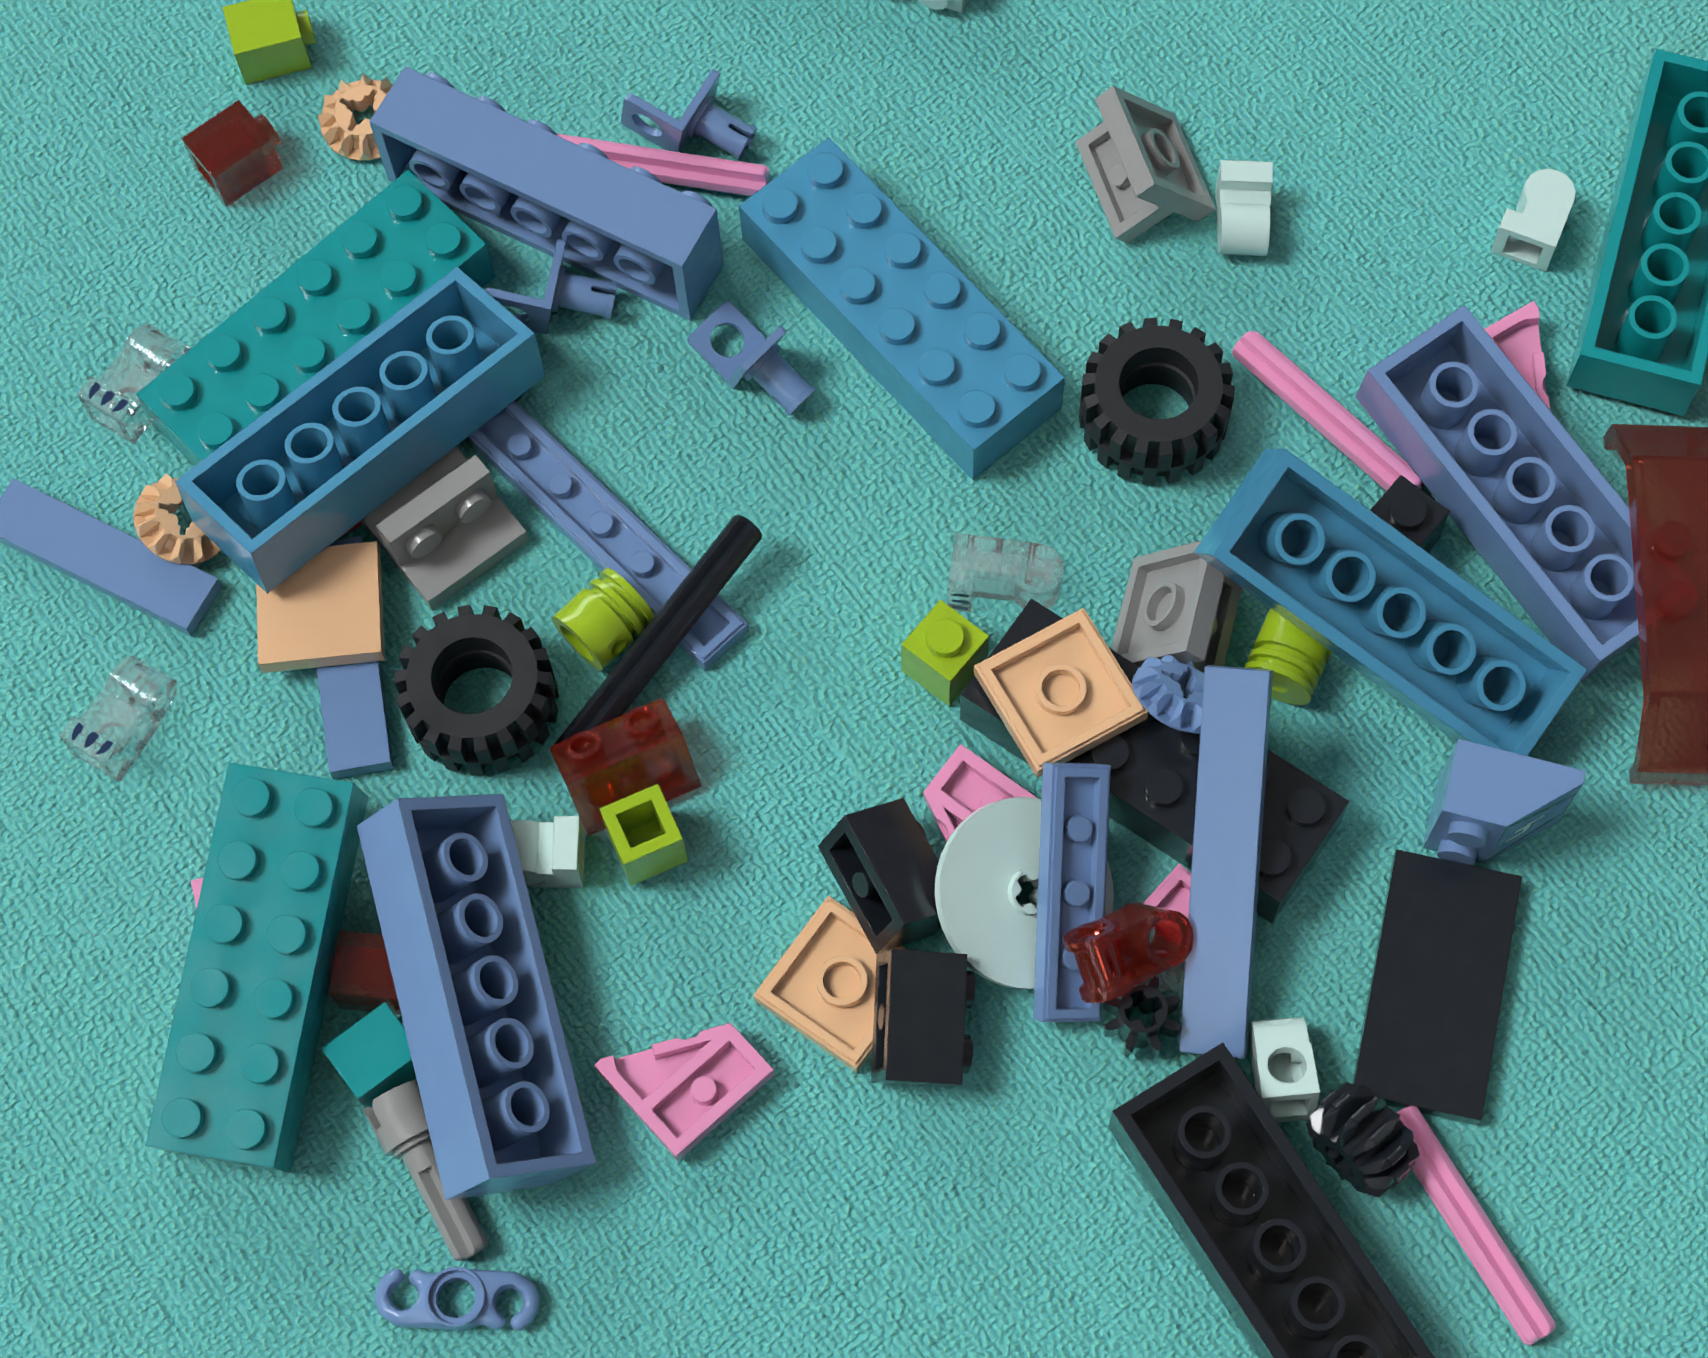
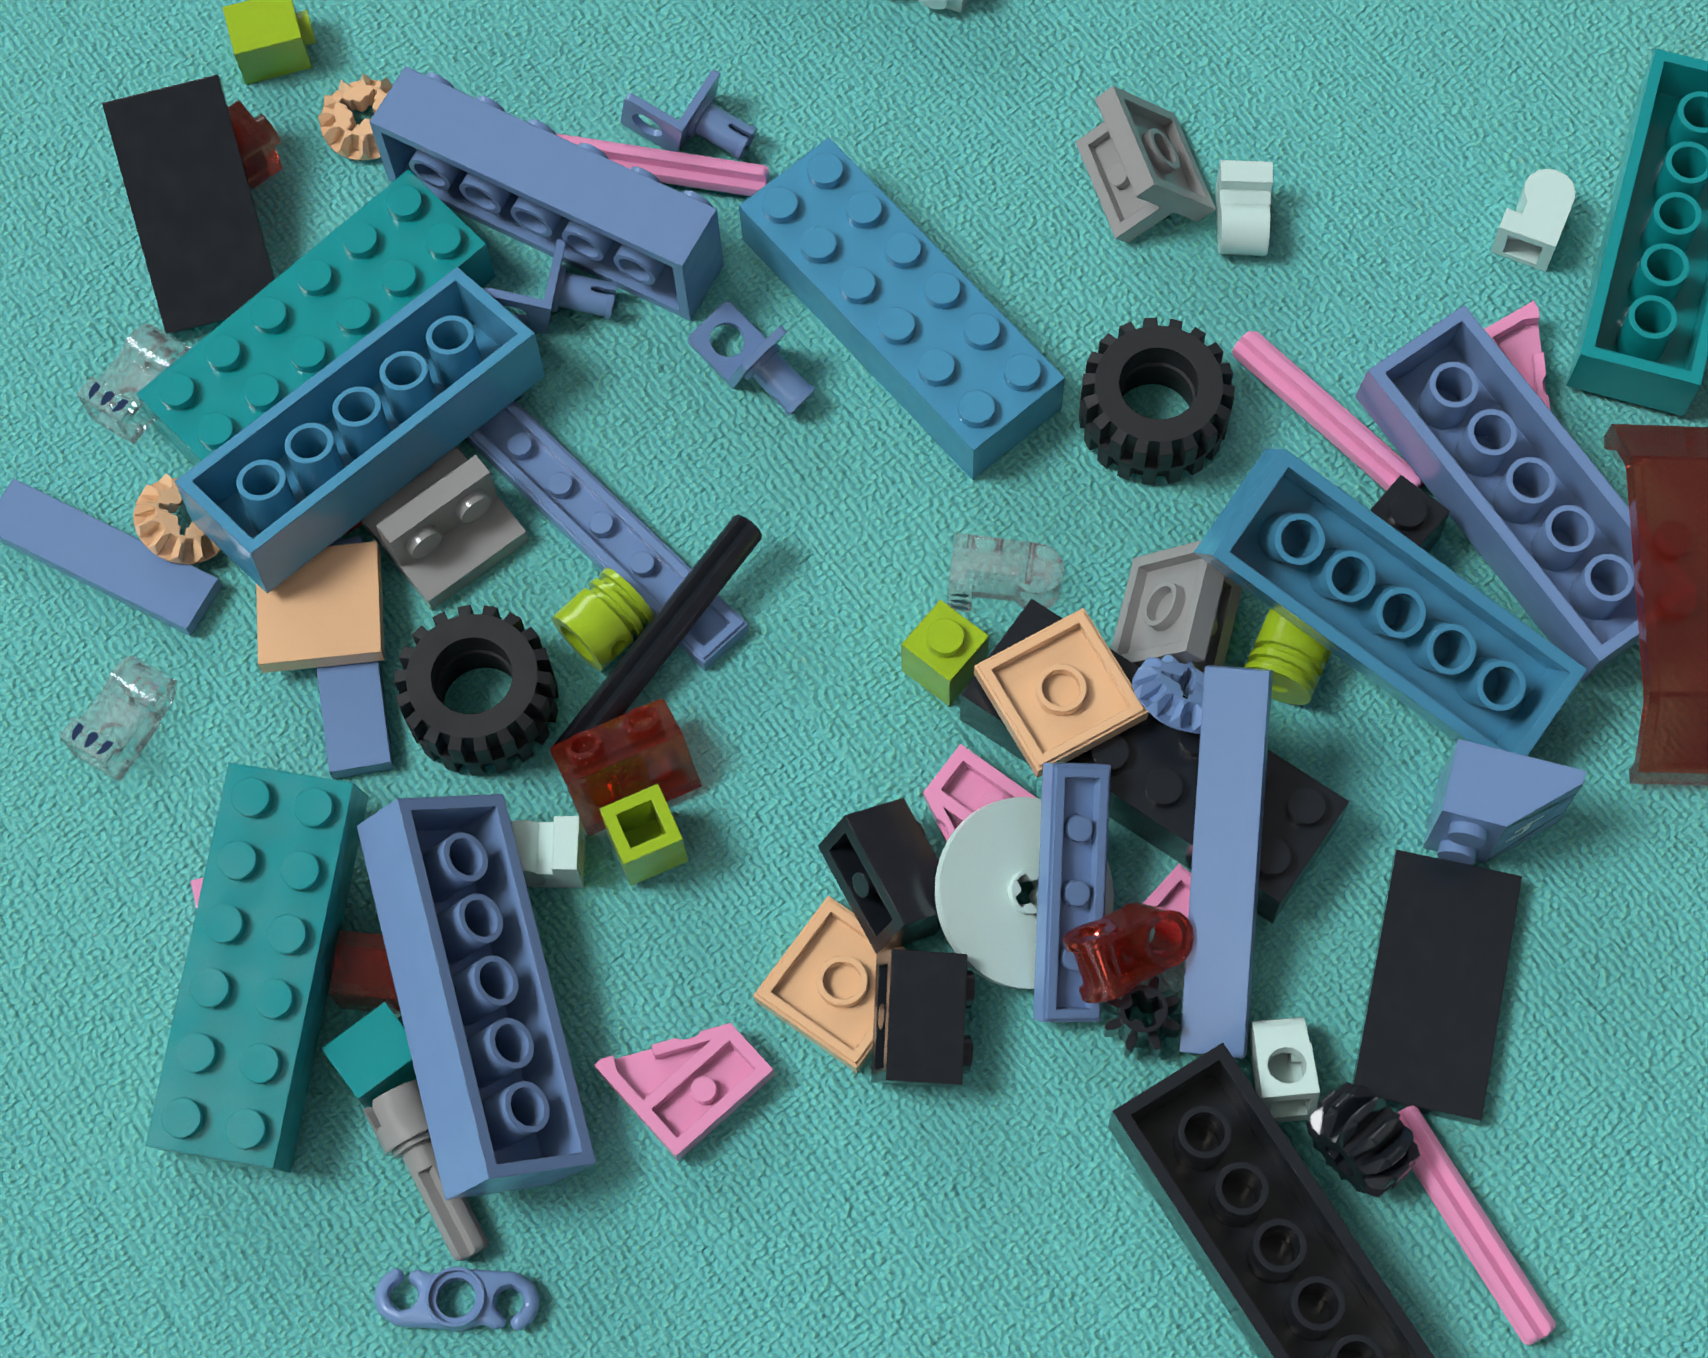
none -> black tile [102,74,275,335]

